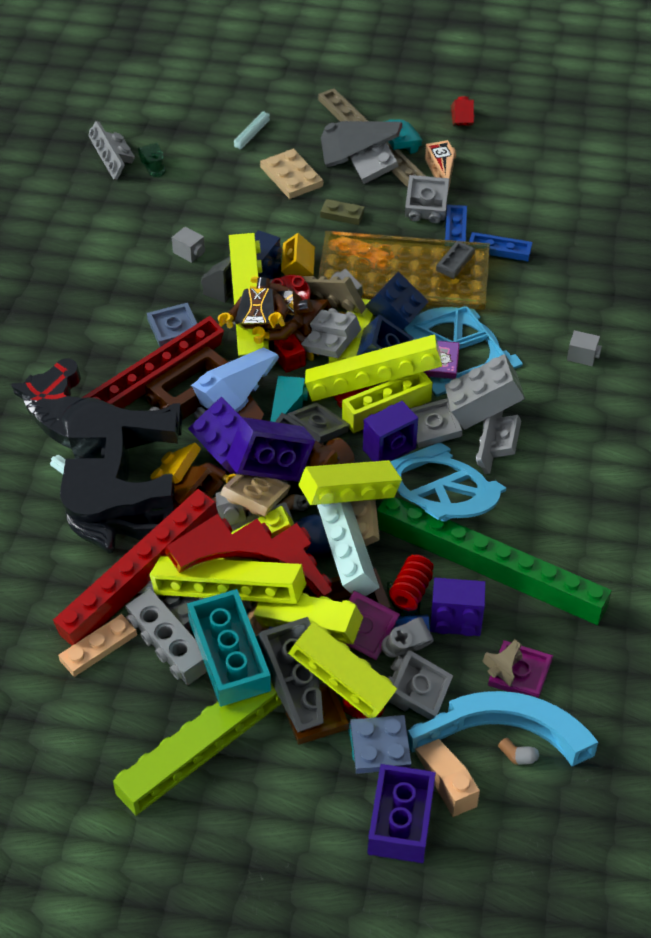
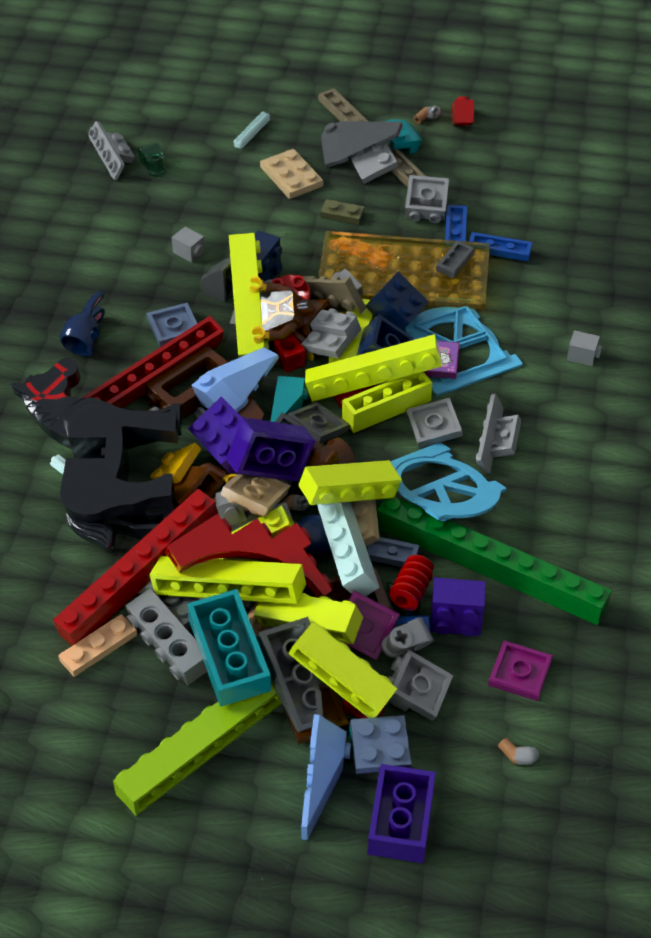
torso [218,277,289,330] -> none
yellow brick [281,233,315,276] -> none
dark purple brick [363,401,418,462] -> none
medium azure arch [407,691,598,766] -> none
light nougat slope [415,739,480,817] -> none
light nougat slope [425,140,456,191] -> none
light grey brick [445,354,525,430] -> none
dark tan piece [482,640,523,686] -> none
none -> dark blue piece [60,290,105,357]
none -> light blue wedge [301,714,351,840]
none -> sand blue plate [367,537,419,567]
none -> arm [413,106,441,124]

